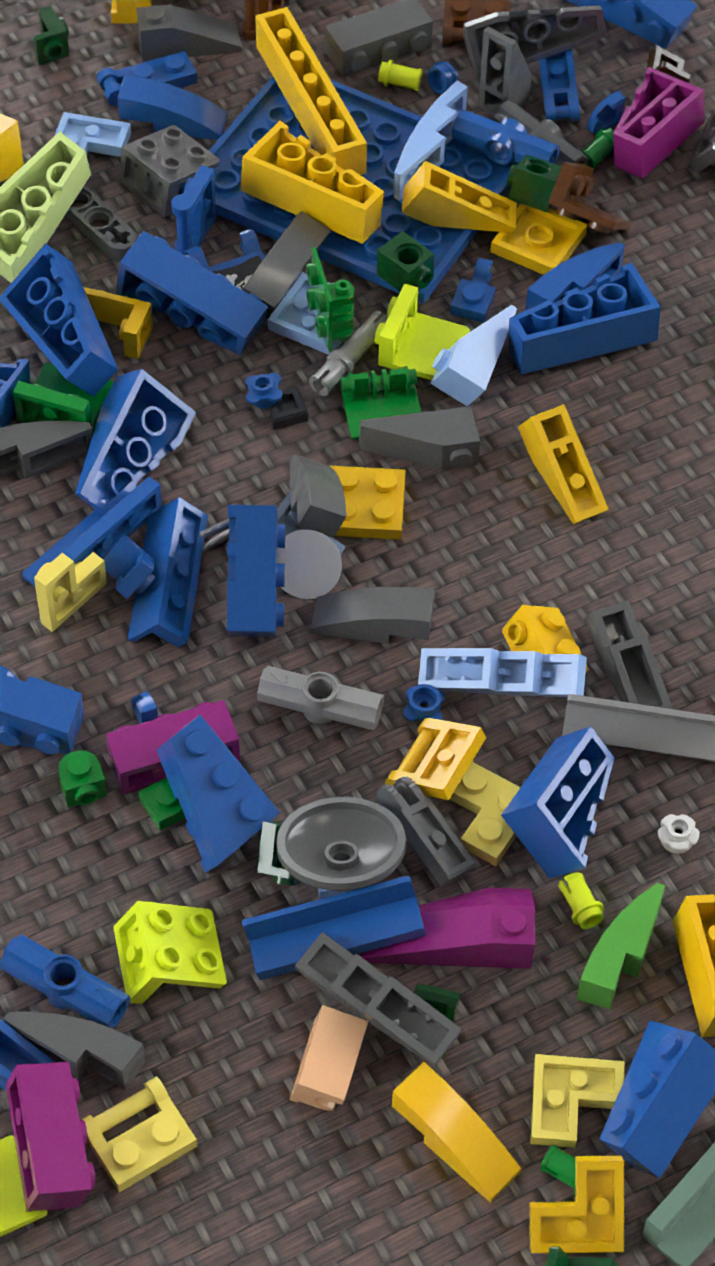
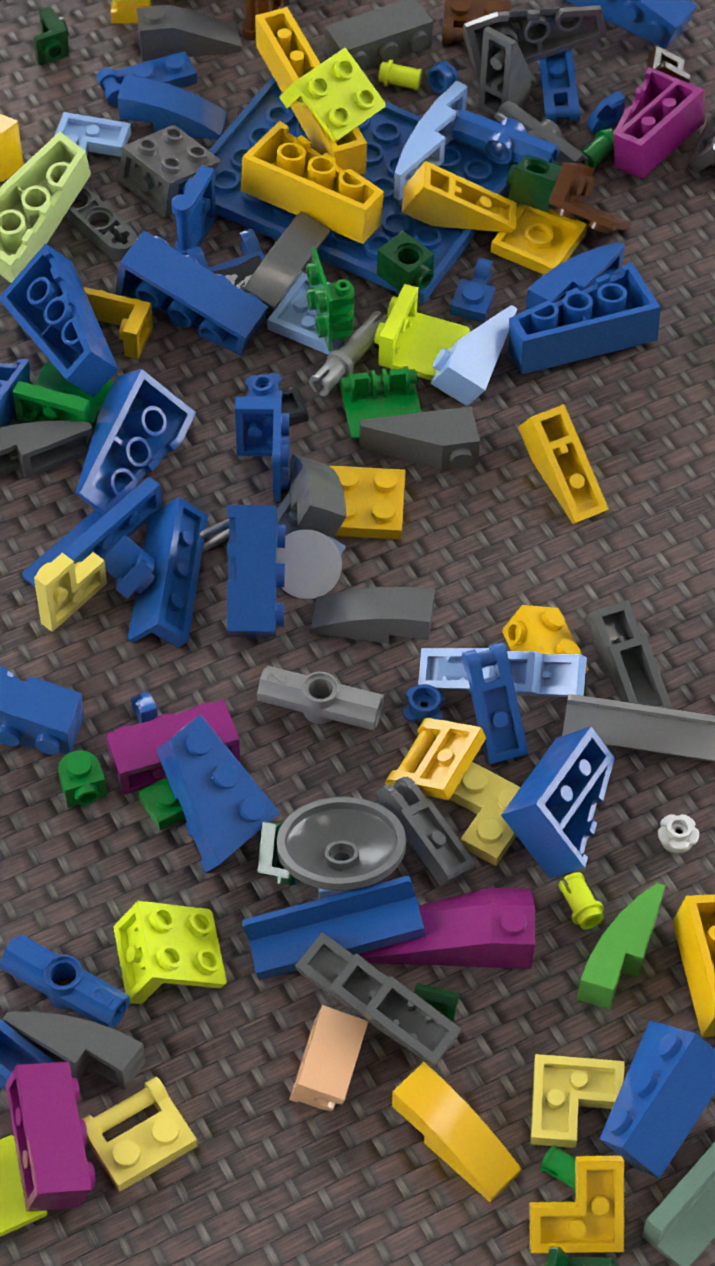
none -> blue bracket [235,396,290,502]
none -> neon yellow bracket [279,47,386,142]
none -> blue plate [462,642,528,764]

